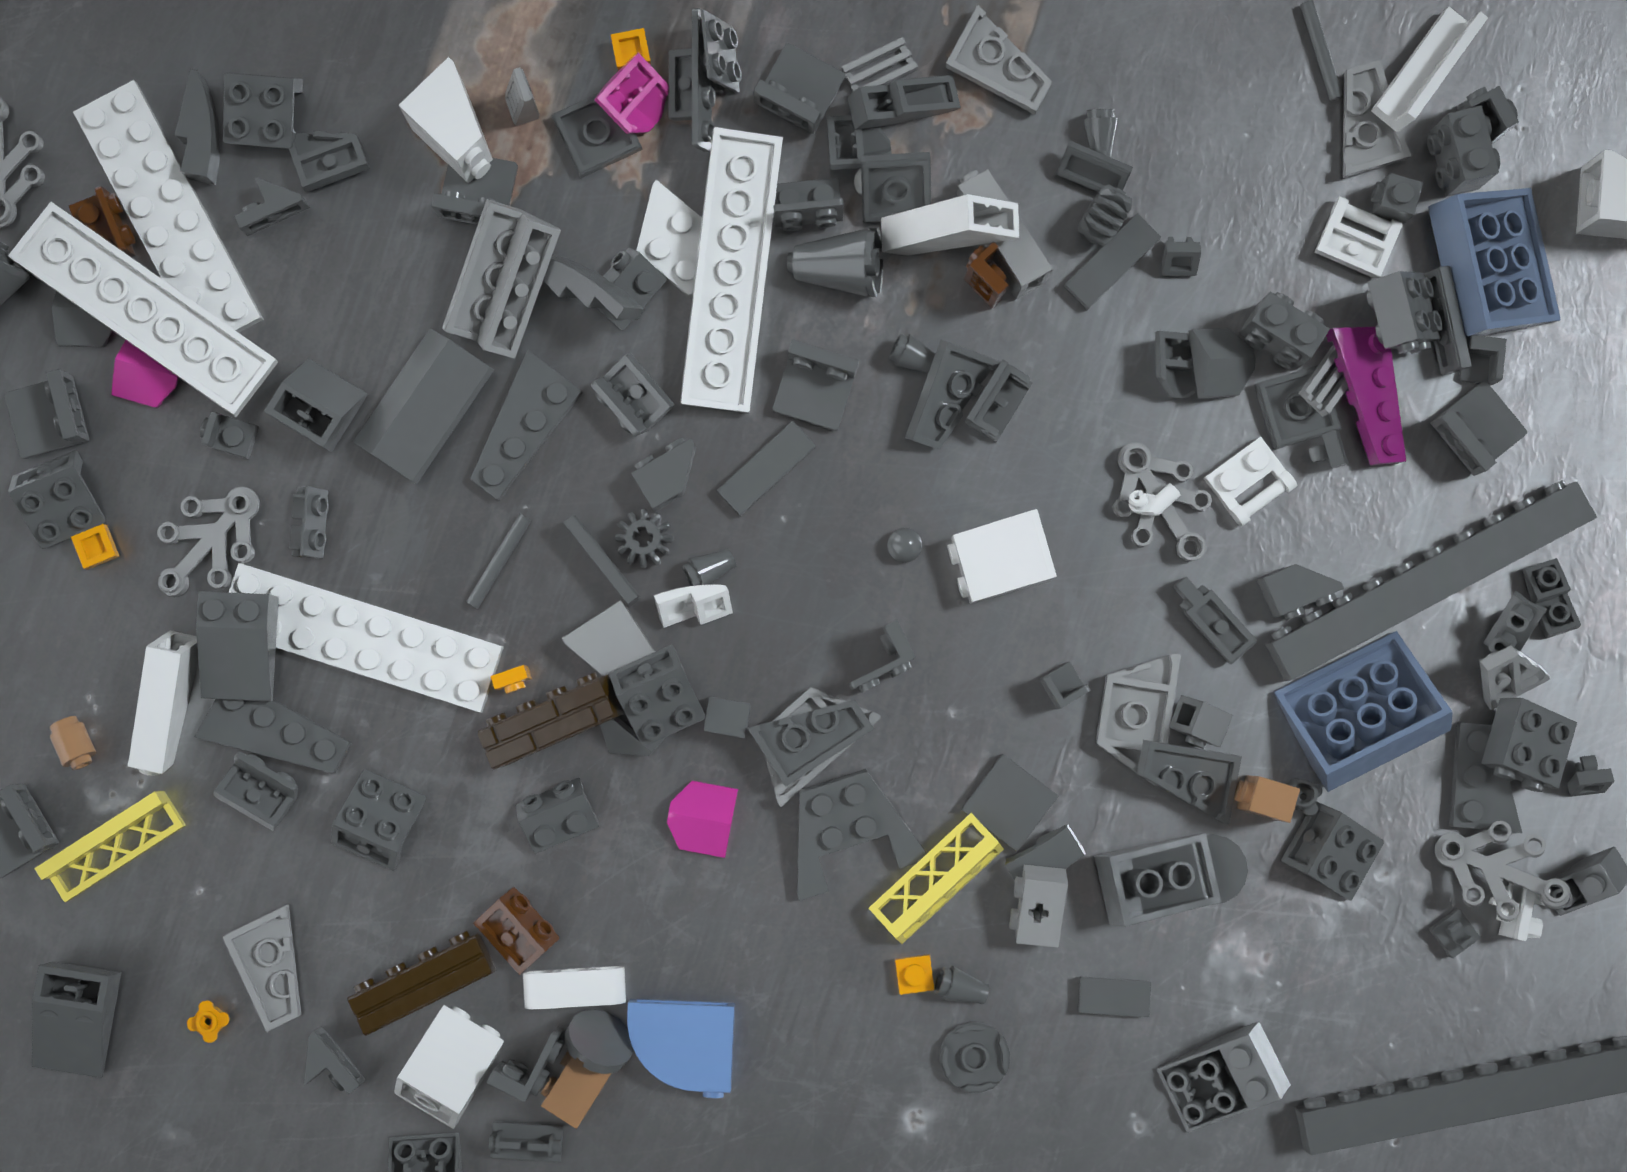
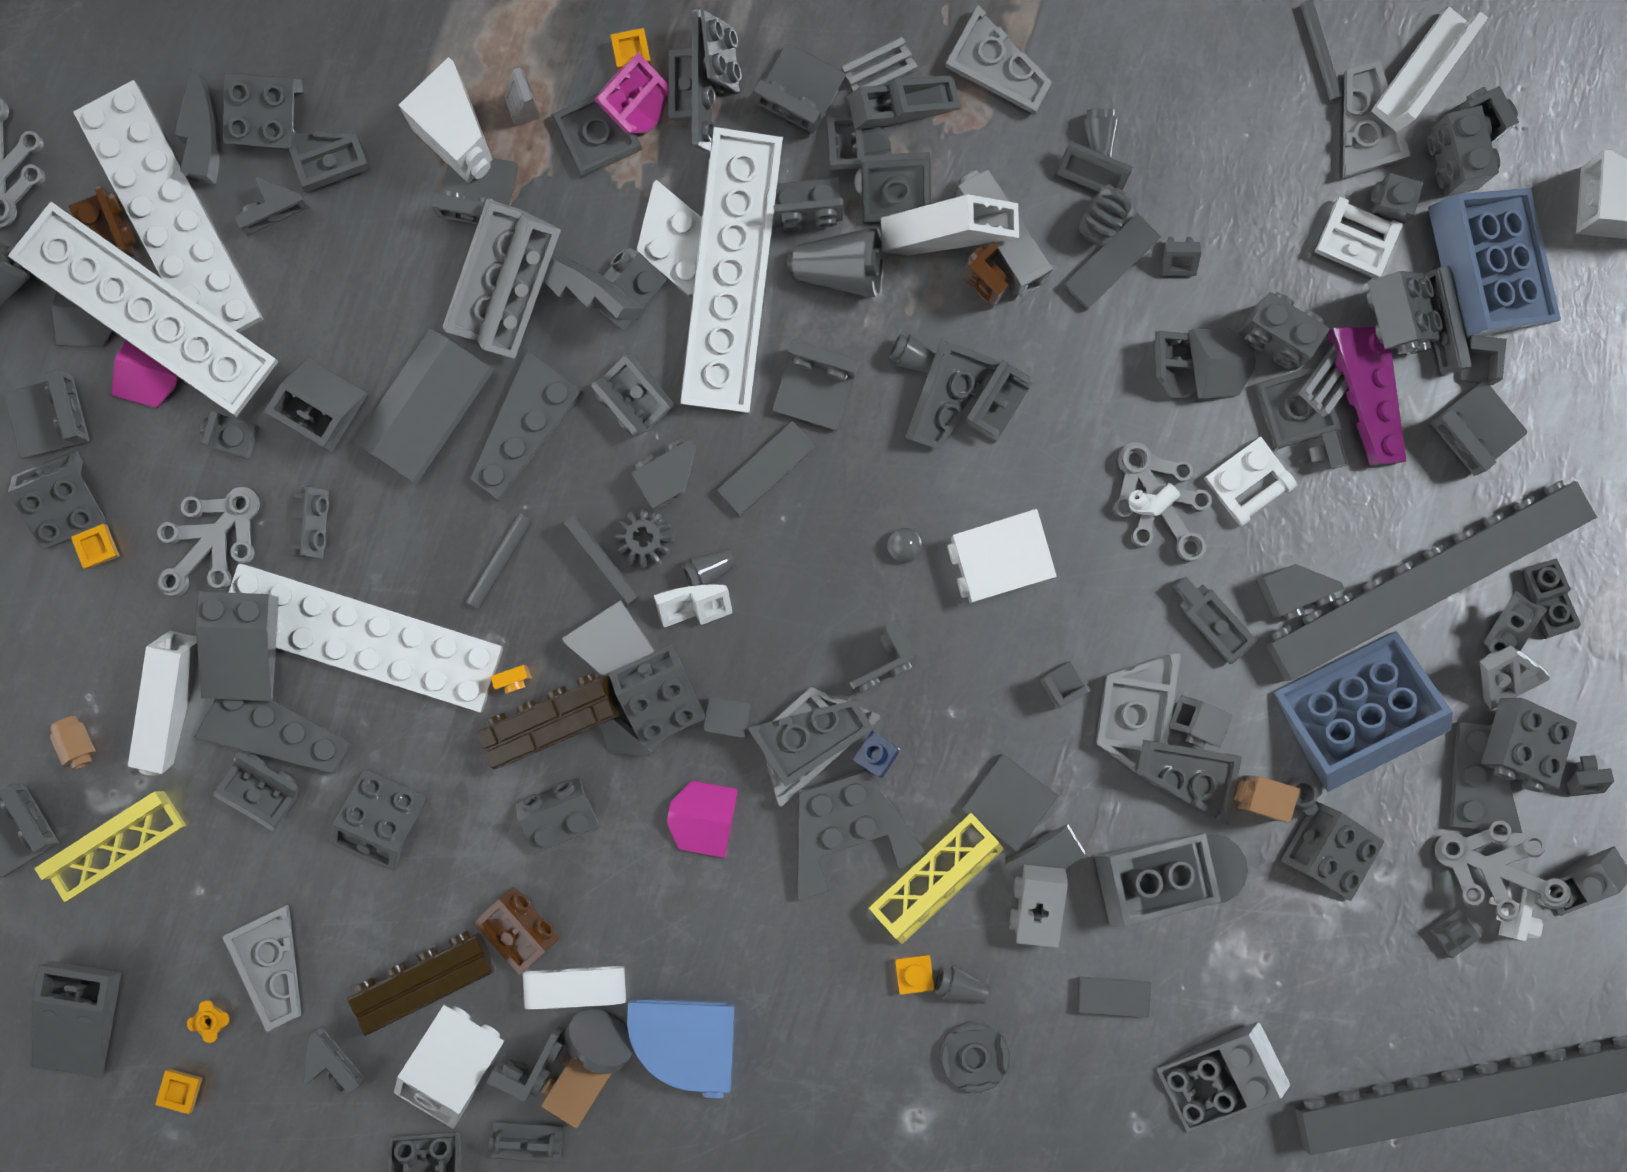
none -> light orange plate [155,1069,202,1114]
none -> dark blue bracket [853,731,900,778]

